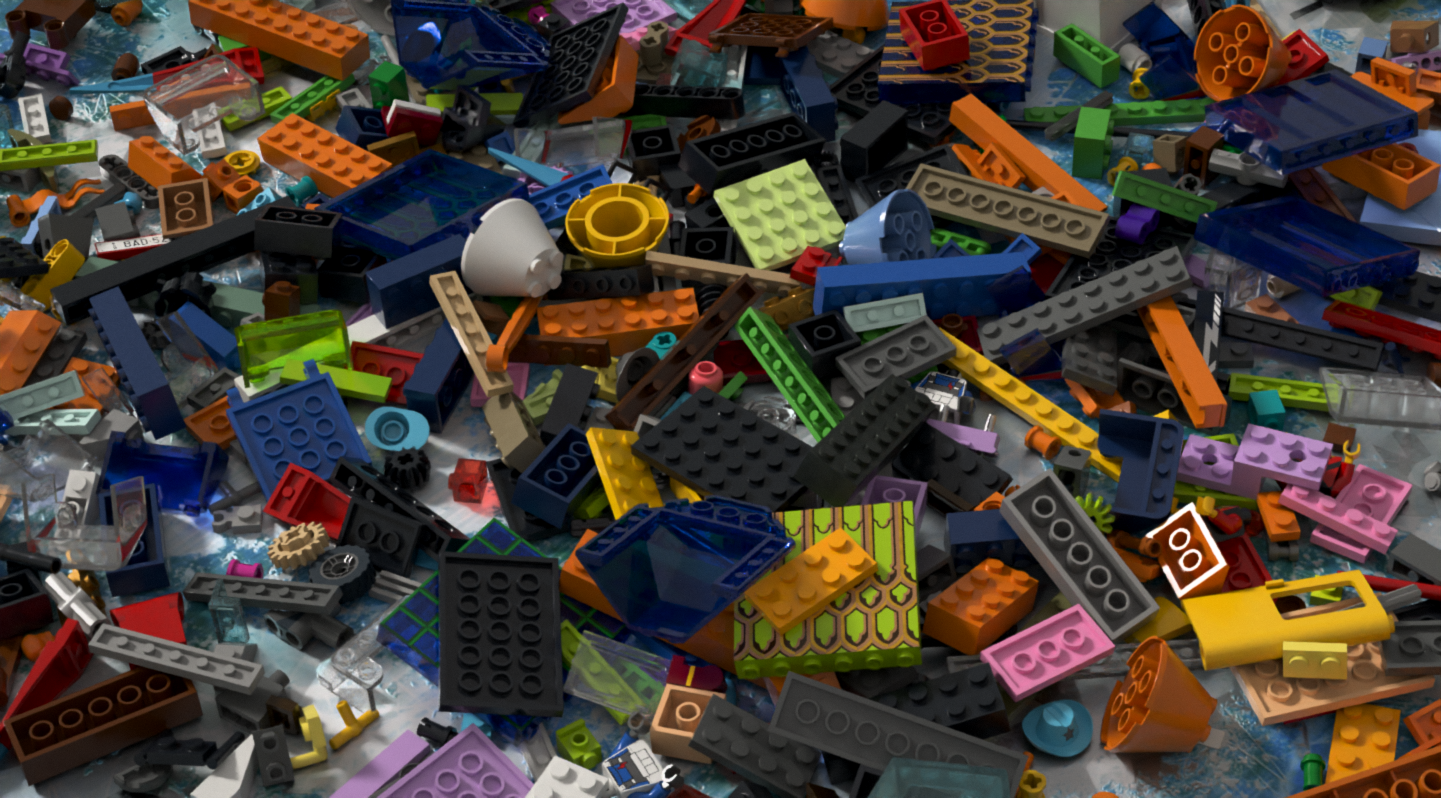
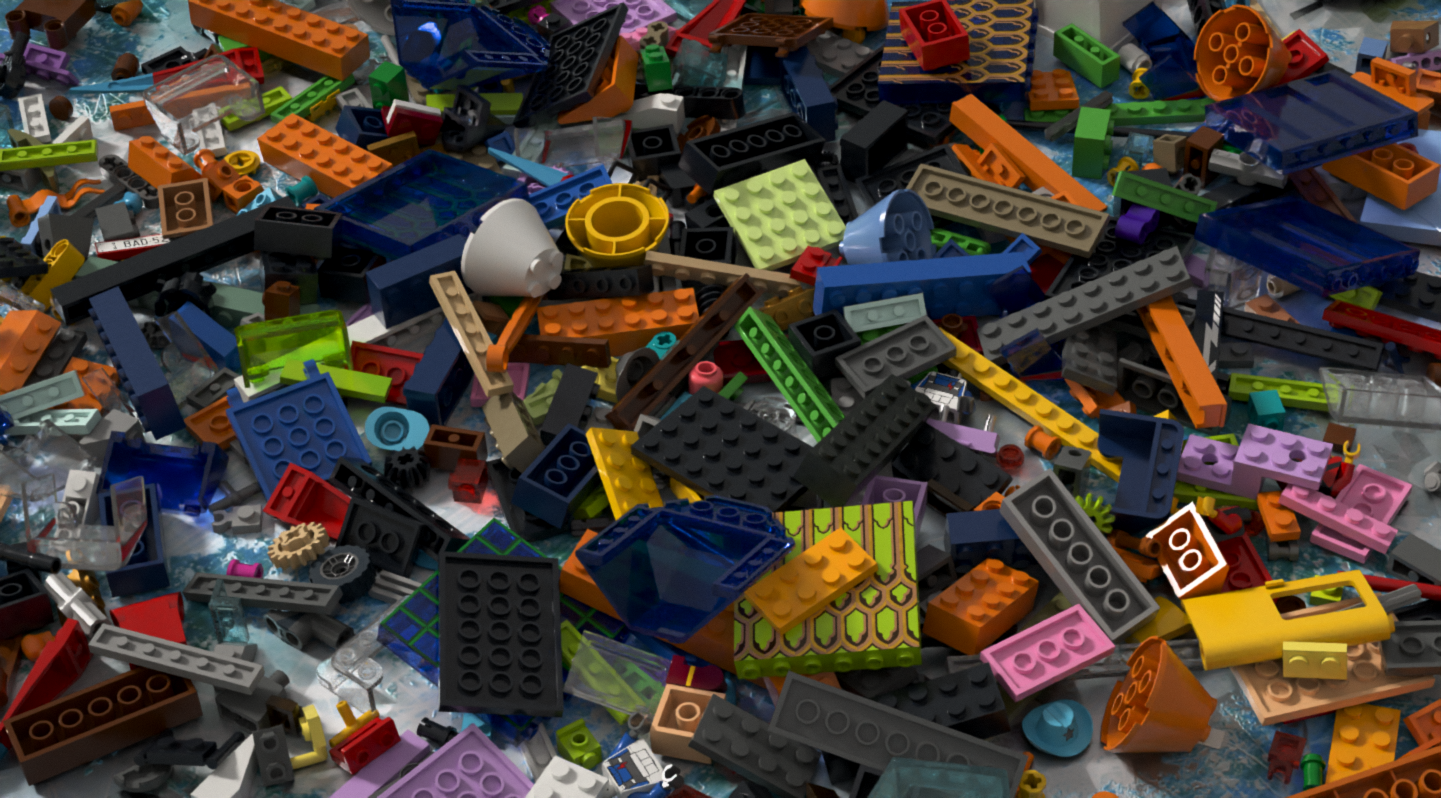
none -> white plate [52,116,93,144]
none -> orange bush [193,149,219,176]
none -> red bracket [329,717,401,775]
none -> reddish brown brick [423,424,488,475]
none -> white slope [608,93,685,134]
none -> green brick [639,44,673,92]
none -> clear red plate [996,444,1024,470]
none -> orange plate [1022,69,1079,111]
none -> clear red plate [1267,730,1307,785]

